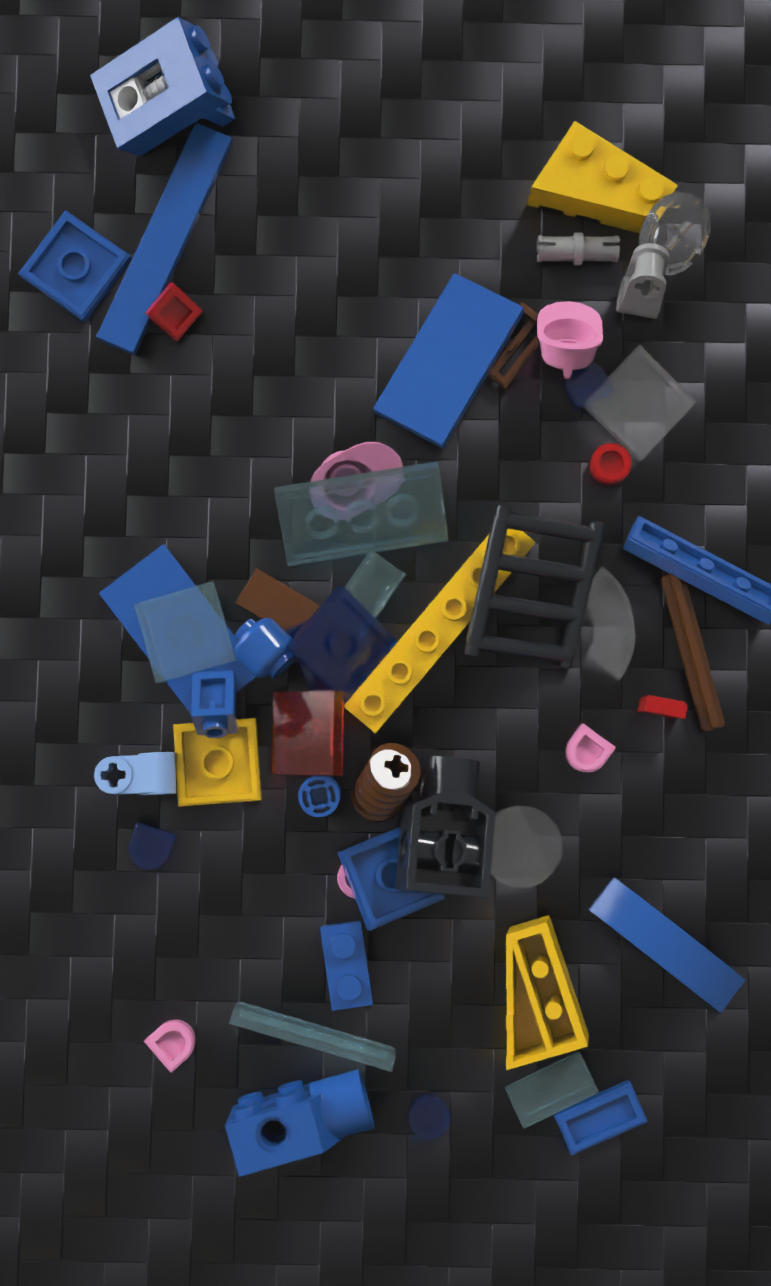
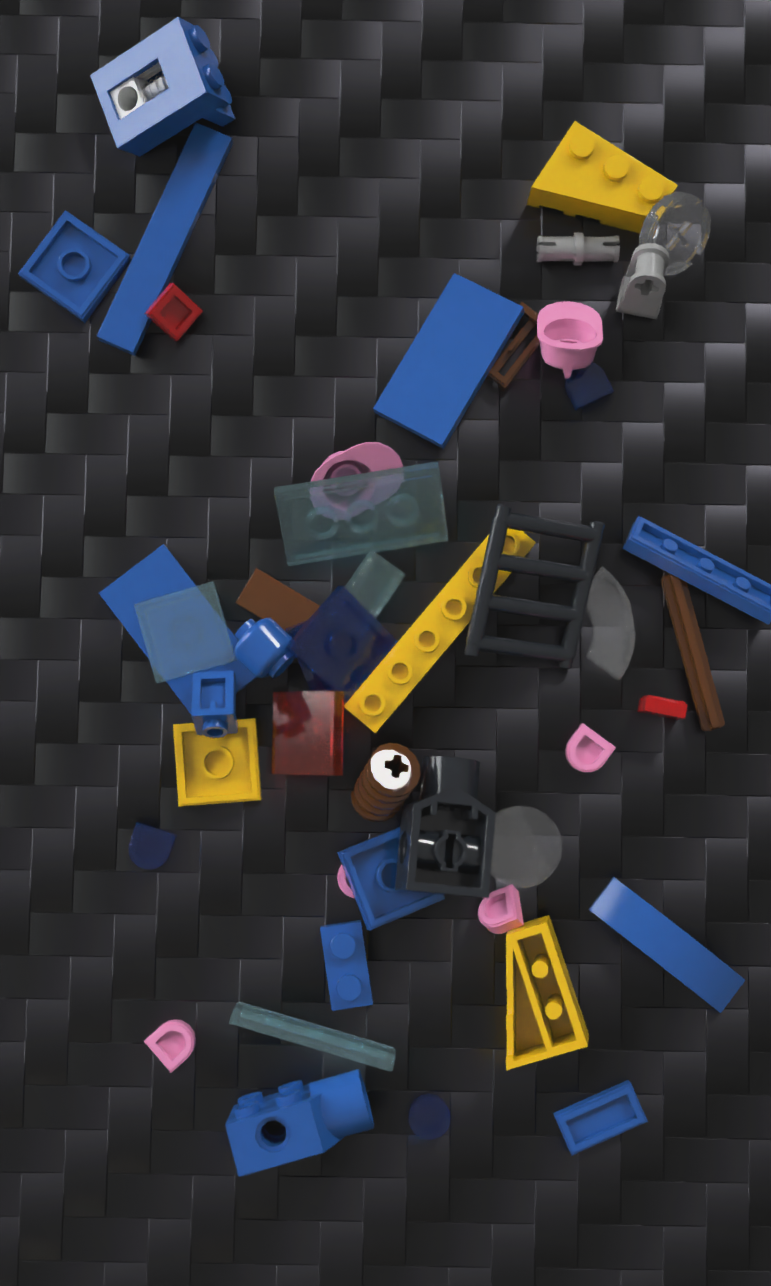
light blue piece [94,752,176,795] -> none
blue wheel [298,774,341,817] -> none
clear light blue tile [505,1052,599,1129] -> none
clear tile [582,345,696,461] -> none
red tile [589,443,632,485] -> none
none -> bright pink tile [478,884,524,934]

